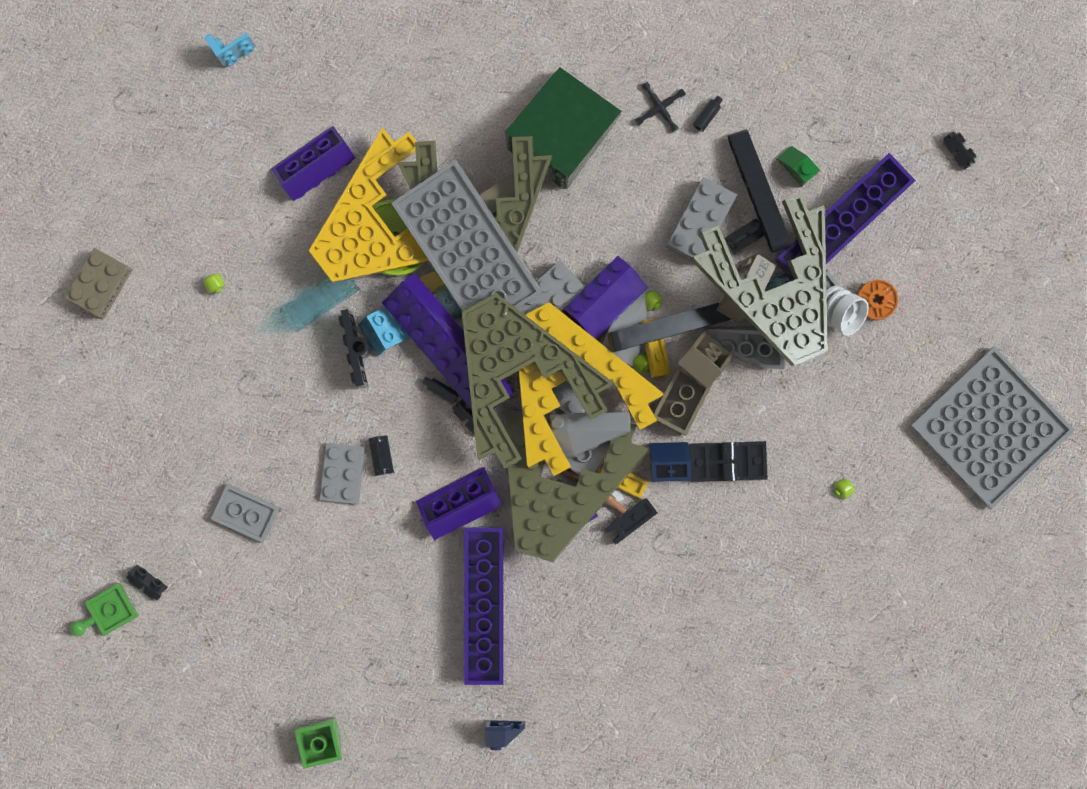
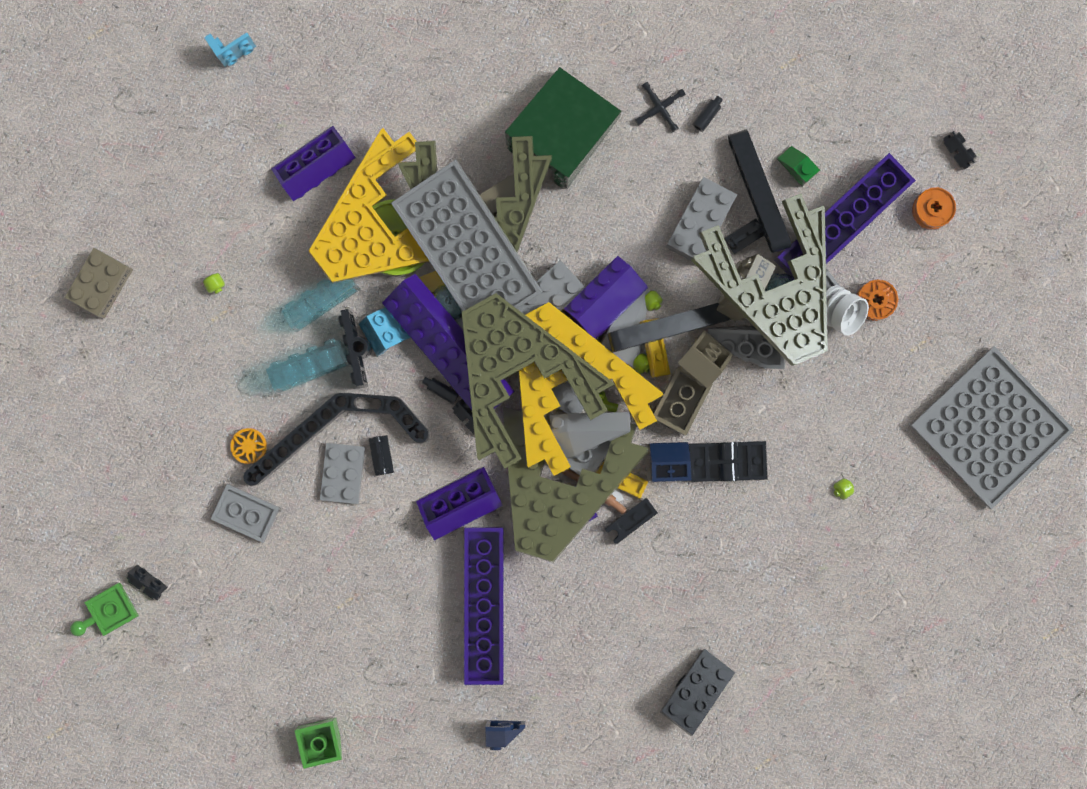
none -> light orange wheel [230,428,267,464]
none -> black beam [243,393,430,486]
none -> clear light blue brick [266,339,349,392]
none -> lime arm [599,391,618,413]
none -> black plate [660,649,735,736]
none -> orange wheel [912,187,956,230]

